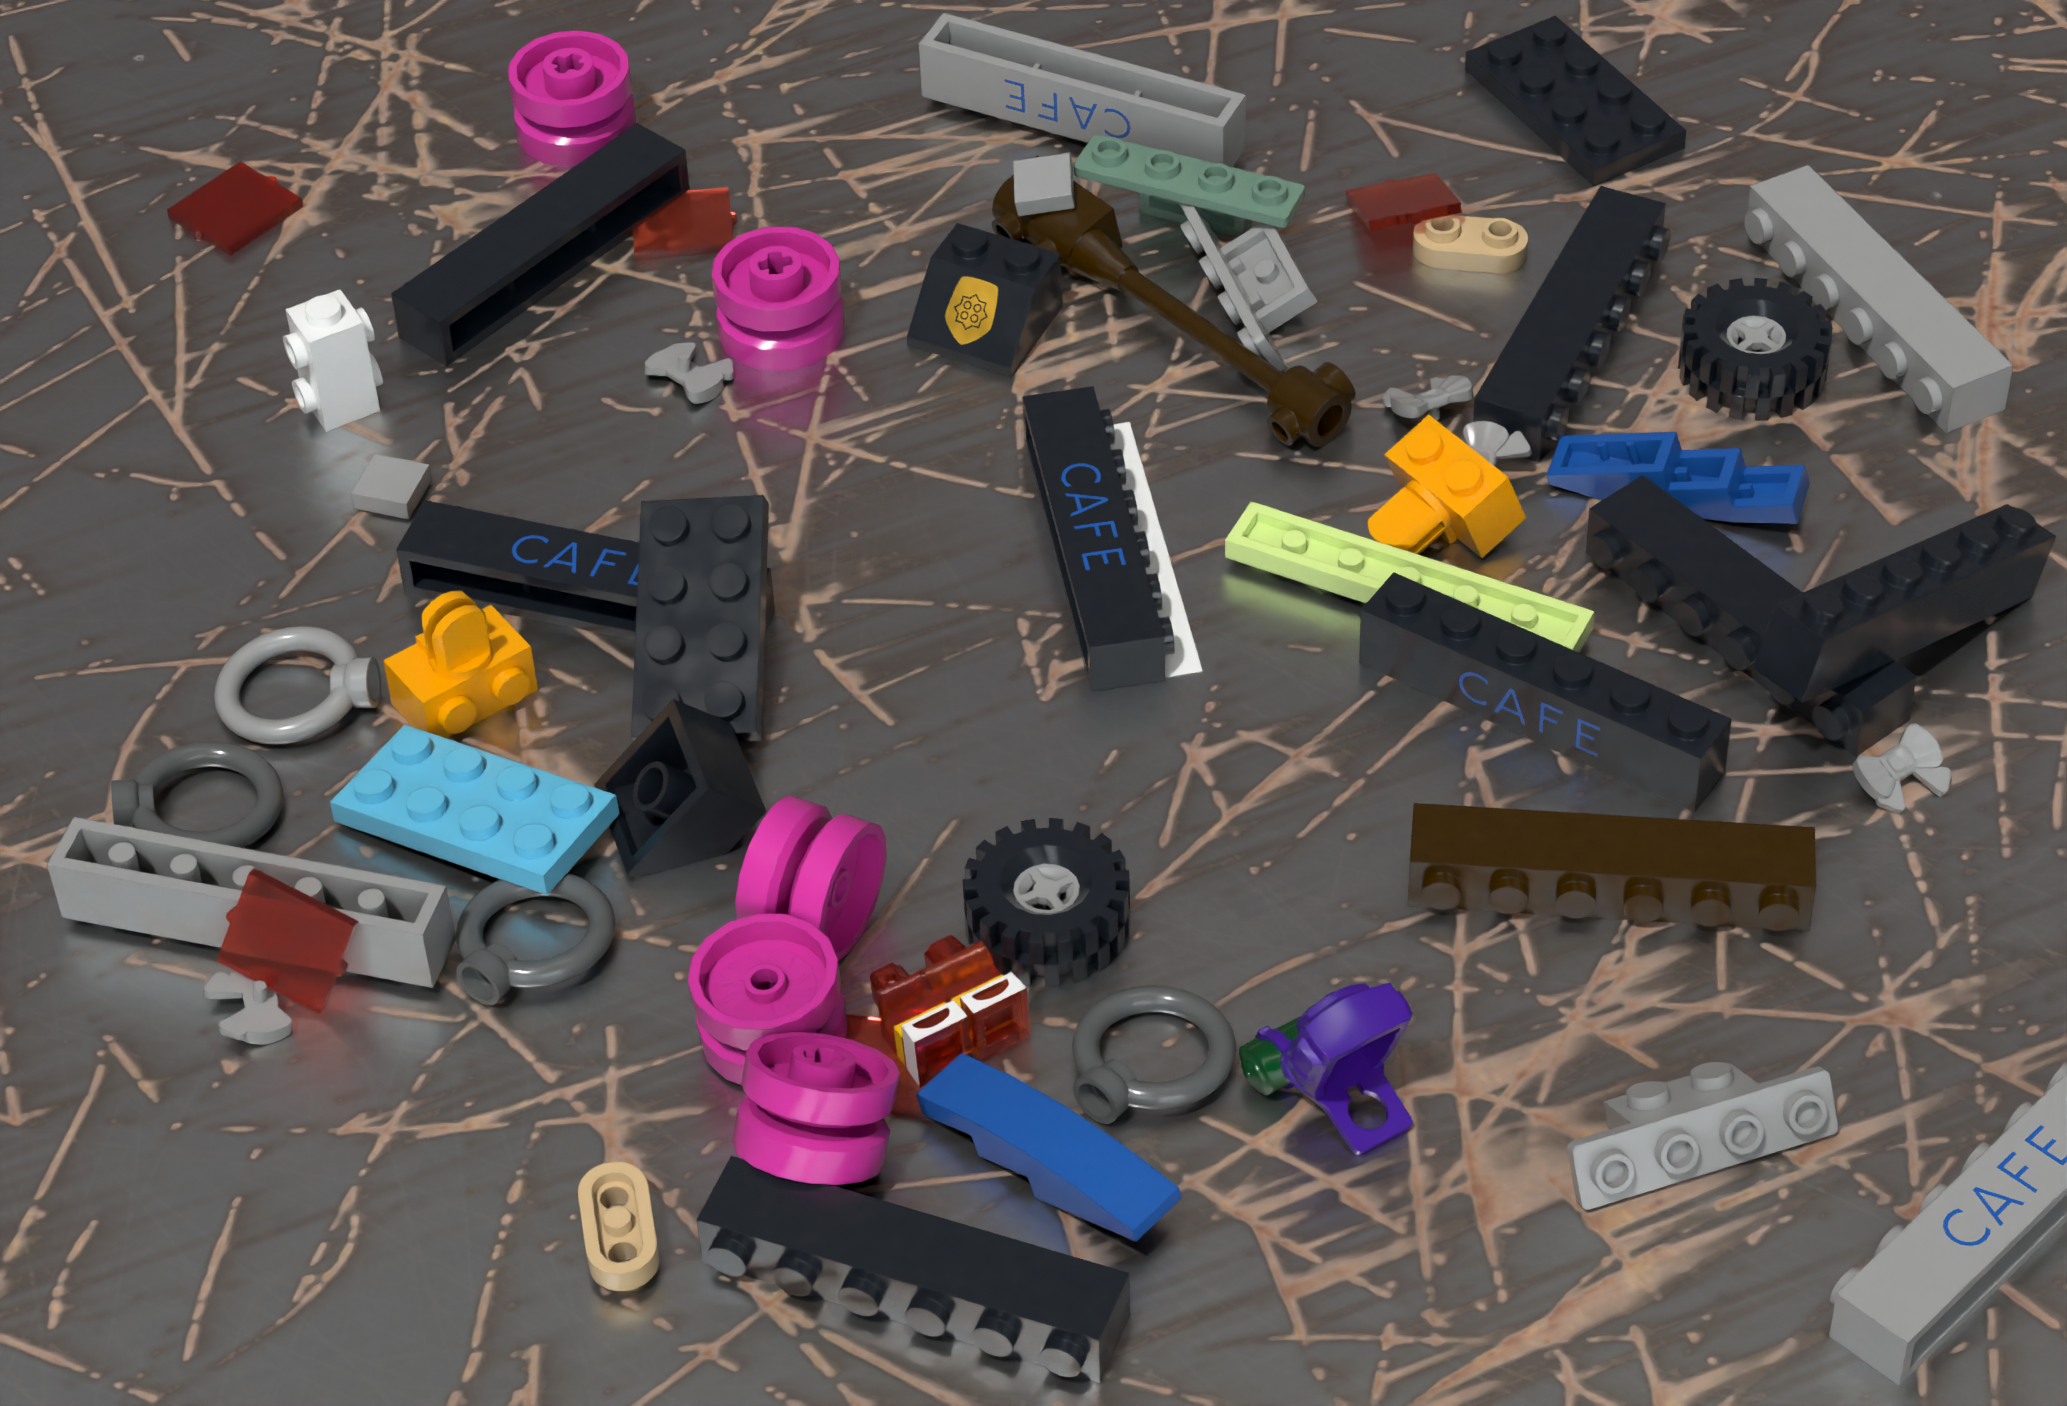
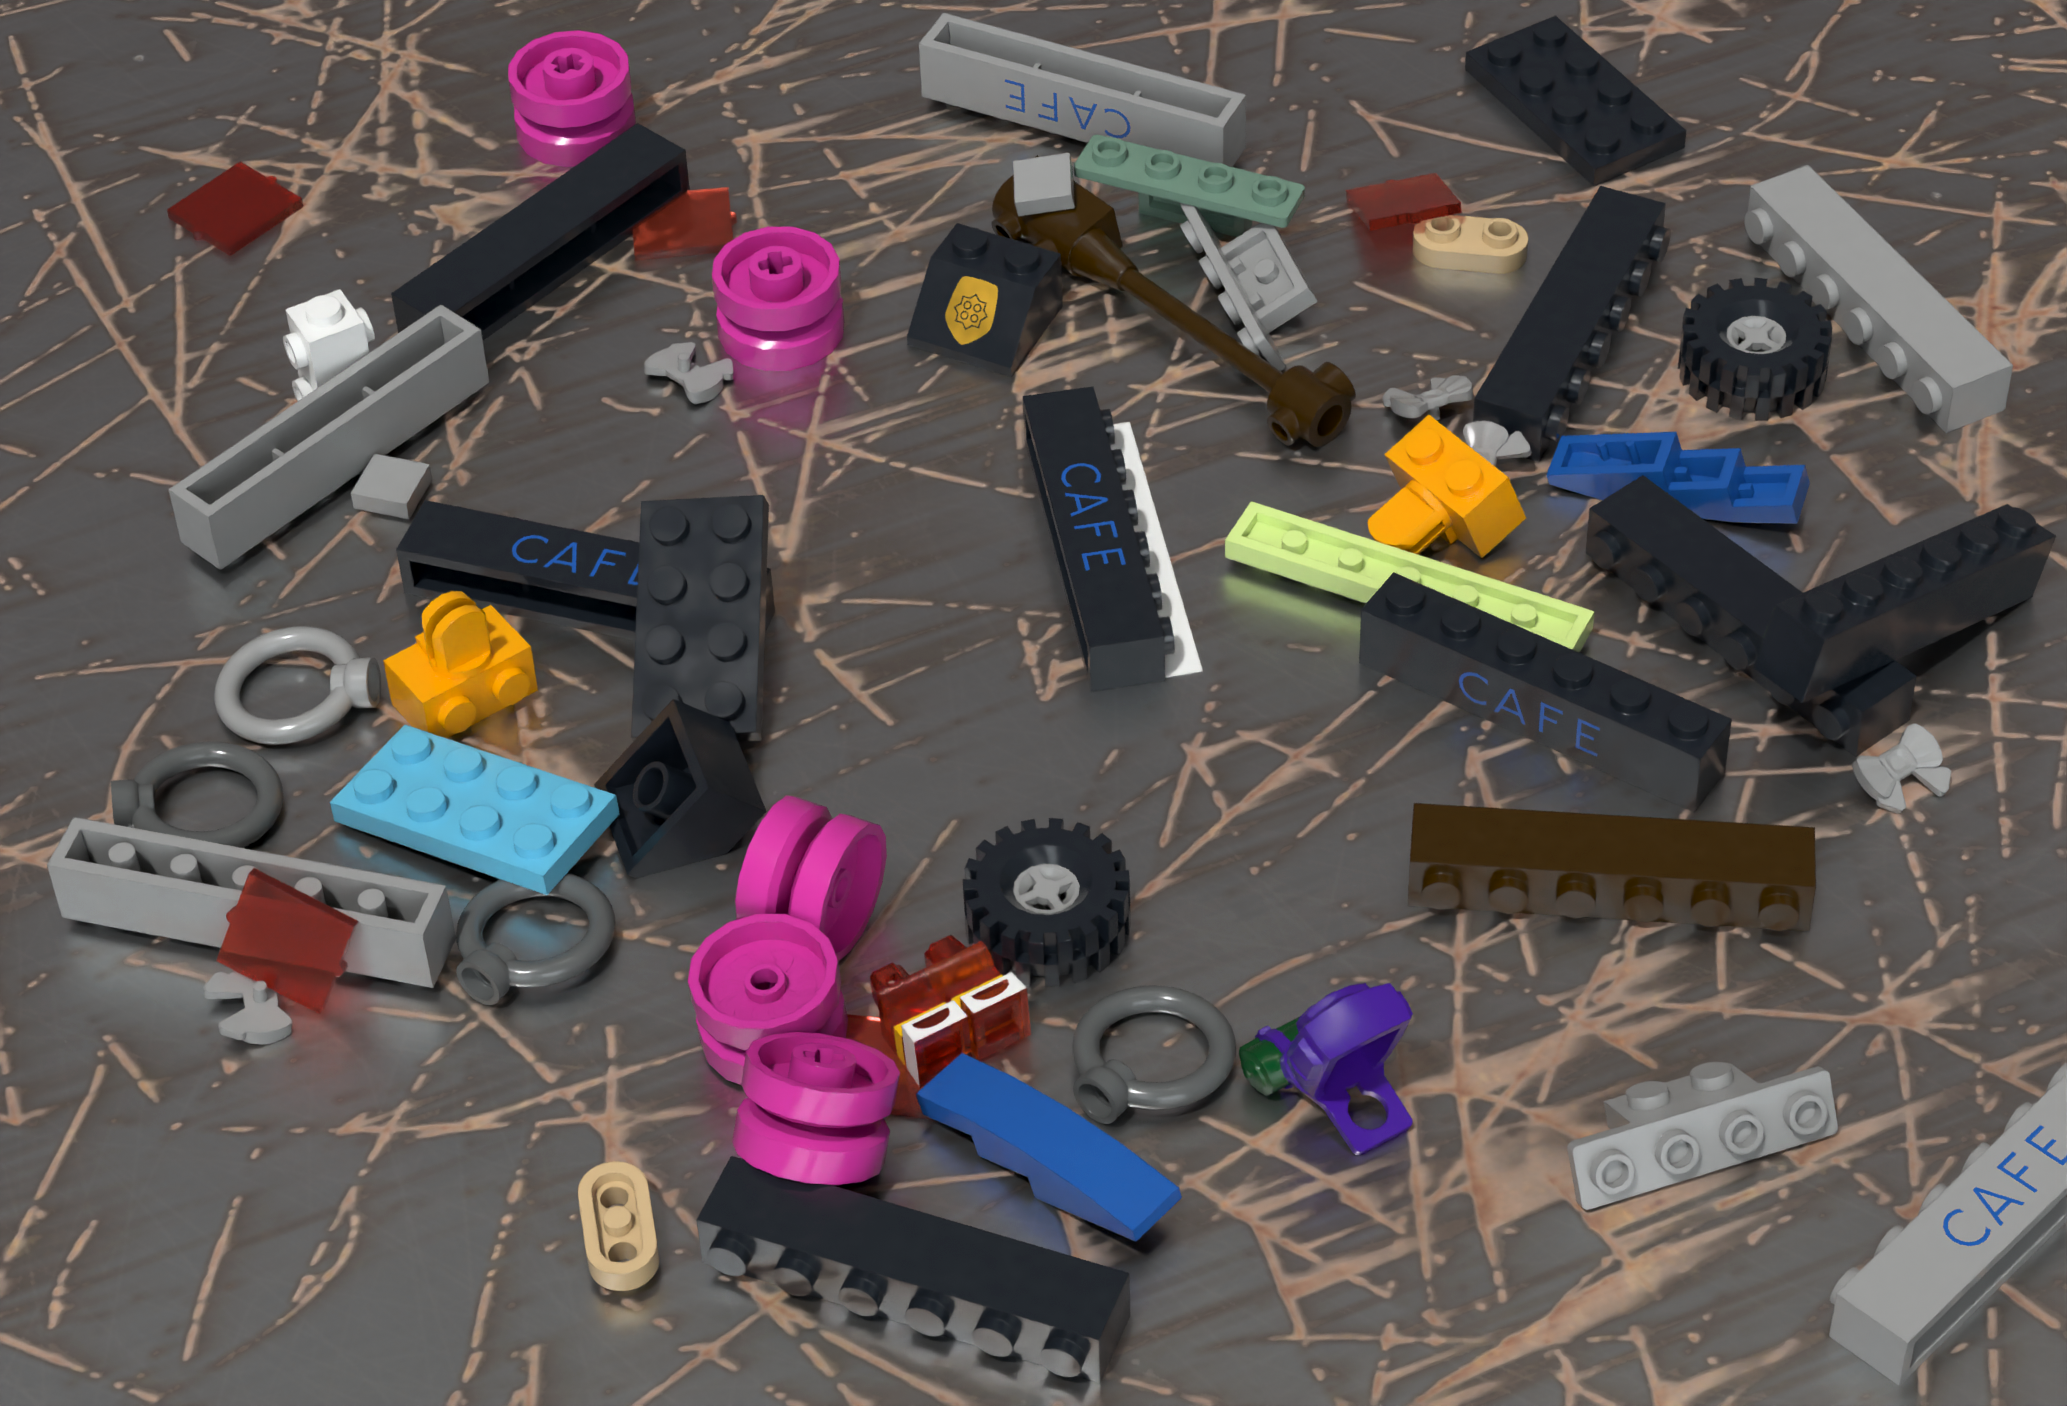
none -> light grey brick [168,305,489,570]

